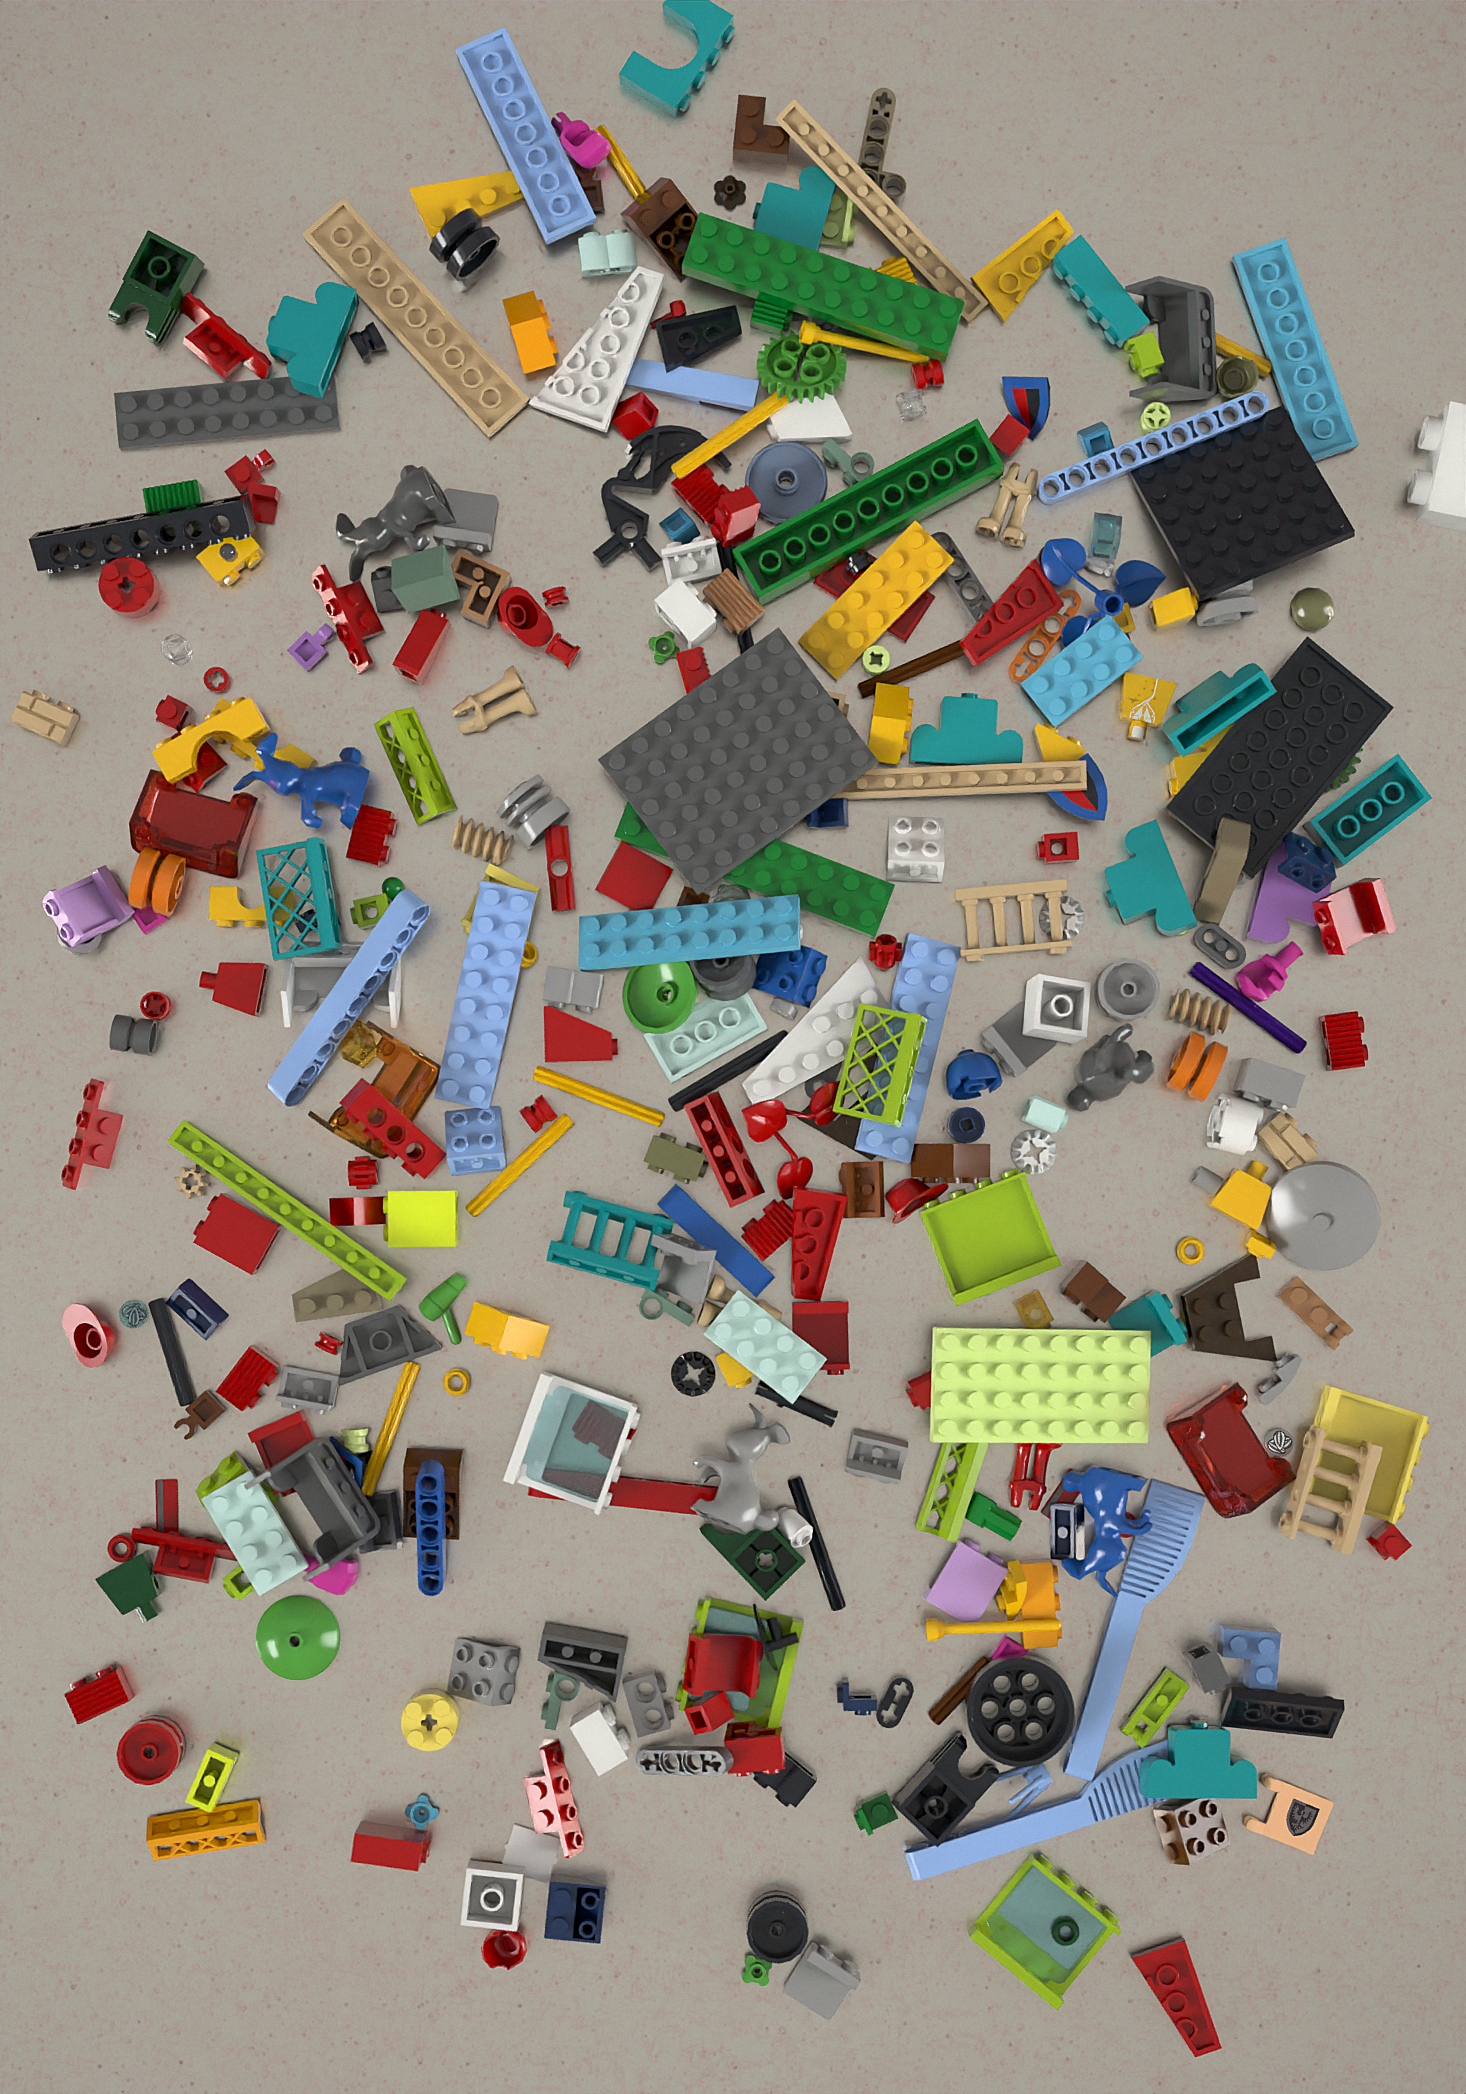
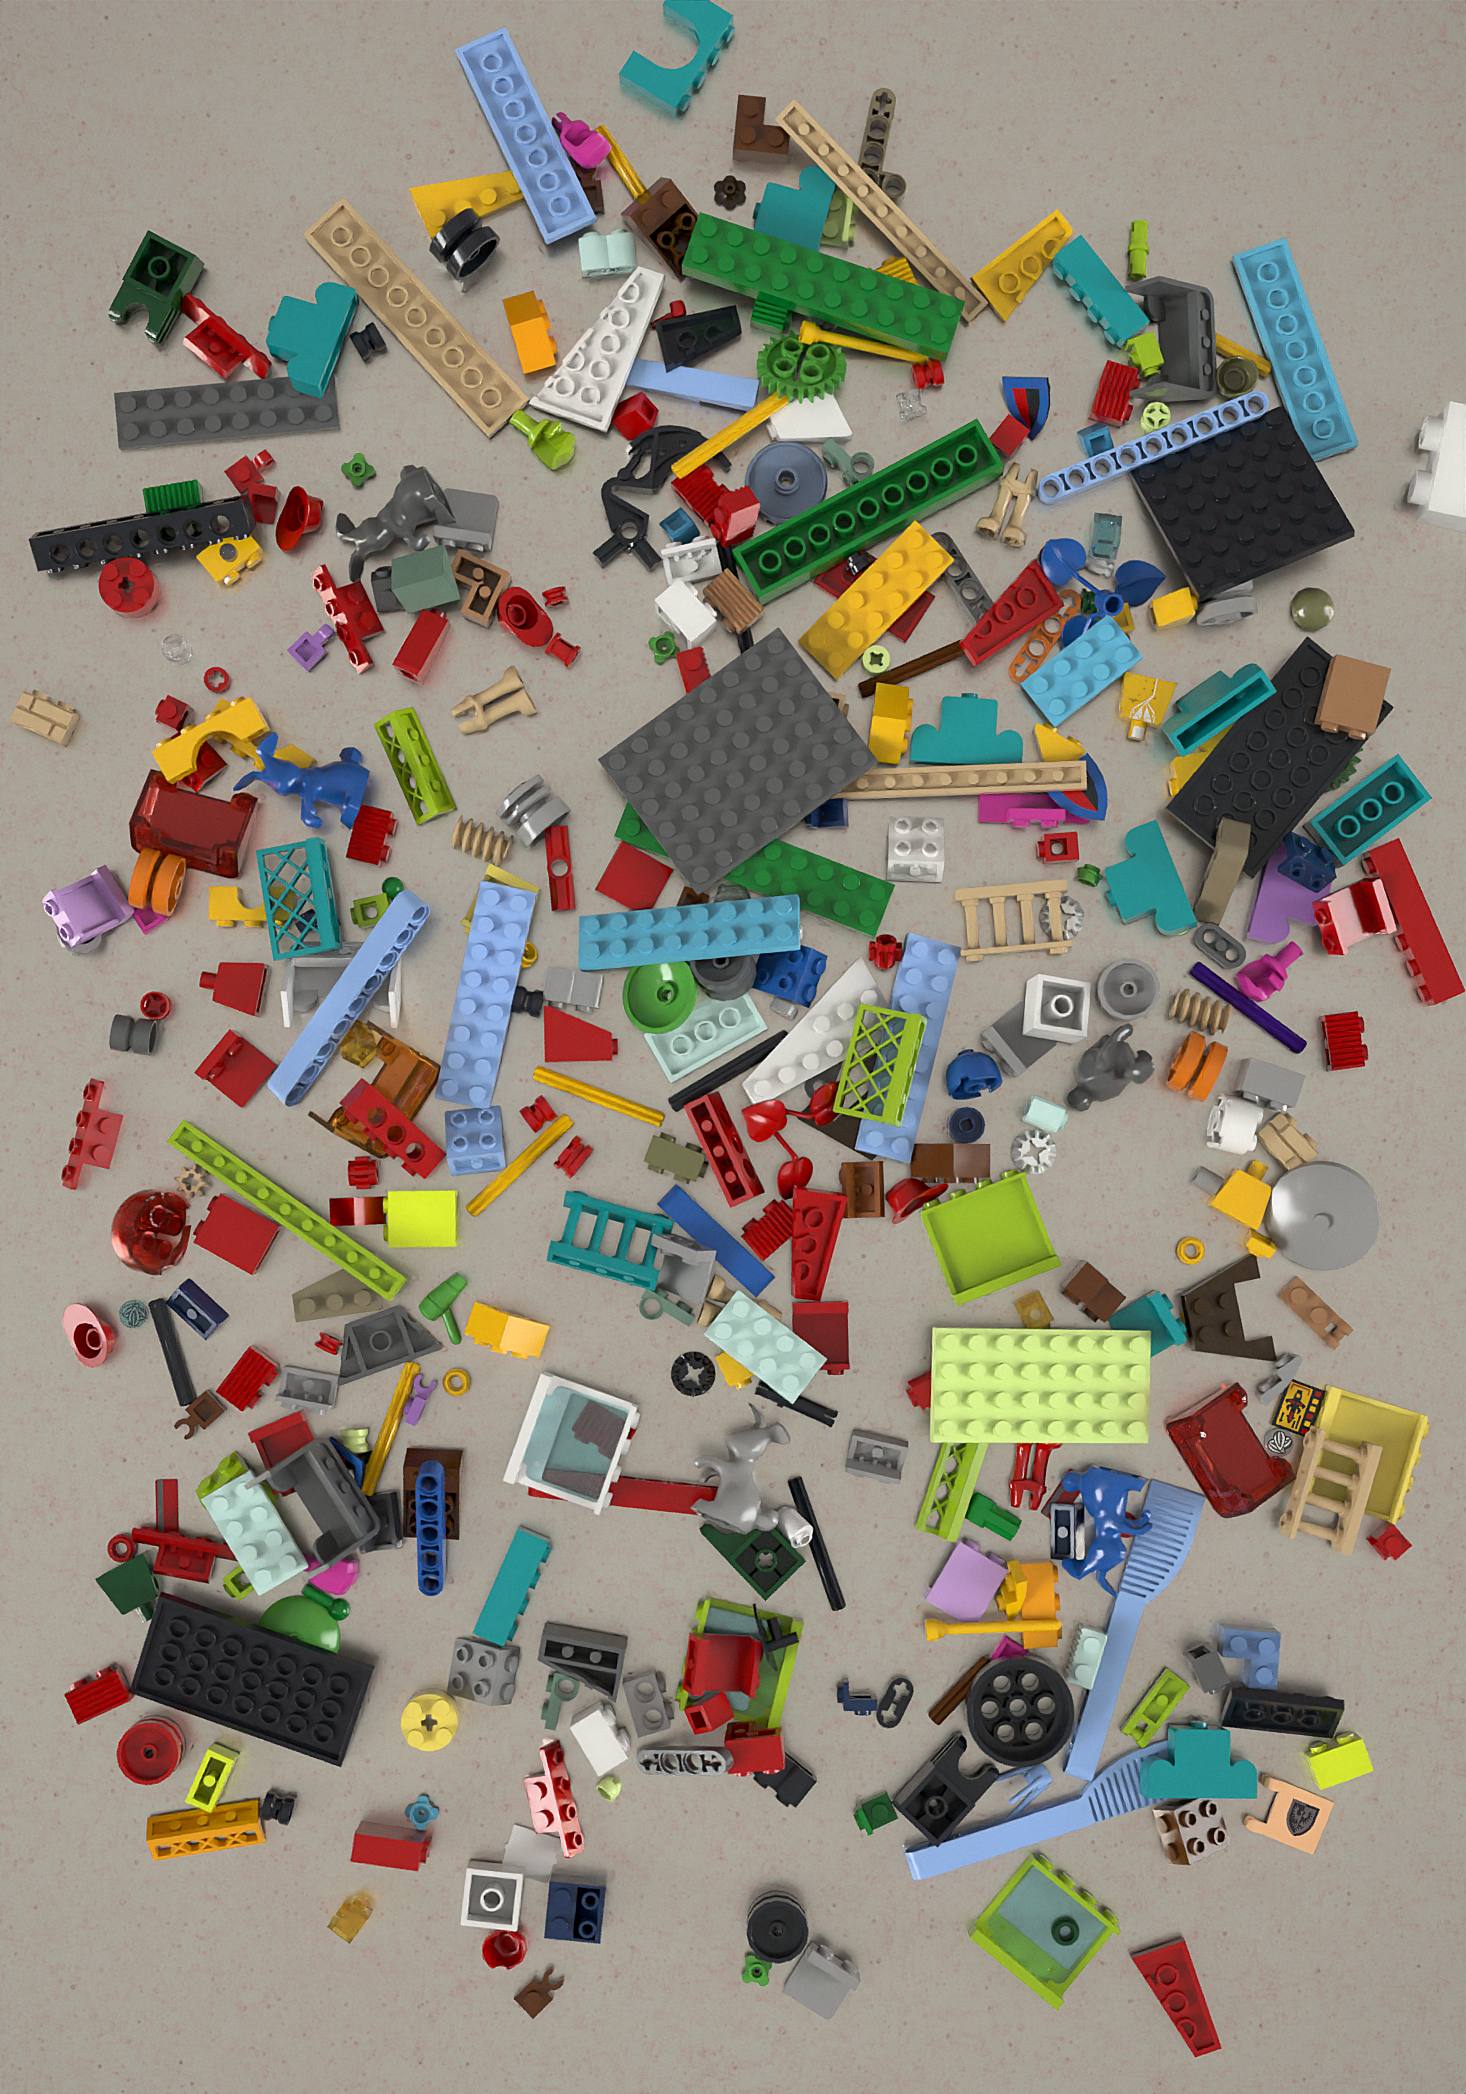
none -> clear red cylinder [111,1189,191,1275]
none -> black plate [129,1591,375,1767]
none -> red bracket [194,1029,277,1108]
none -> black wheel [260,1791,295,1826]
none -> red piece [275,486,324,551]
none -> green bar [301,1583,350,1621]
none -> clear yellow brick [327,1895,373,1944]
none -> bright green plate [341,453,375,486]
none -> medium lavender plate [403,1374,436,1426]
none -> teal brick [473,1526,552,1647]
none -> lime piece [510,408,576,470]
none -> black wheel [511,985,544,1018]
none -> reddish brown plate [513,1966,564,2019]
none -> red wheel [553,1135,594,1179]
none -> yellowish green hinge [596,1777,621,1802]
none -> dark pink bracket [979,794,1090,828]
none -> light aqua brick [1062,1623,1108,1690]
none -> bright green plate [1076,864,1103,887]
none -> dark green bush [1081,588,1097,613]
none -> red brick [1089,360,1142,428]
none -> lime pin [1128,220,1150,280]
none -> piece [1272,1379,1326,1437]
none -> neon yellow brick [1304,1732,1374,1790]
none -> medium nougat brick [1314,654,1391,740]
none -> red brick [1362,838,1466,1006]

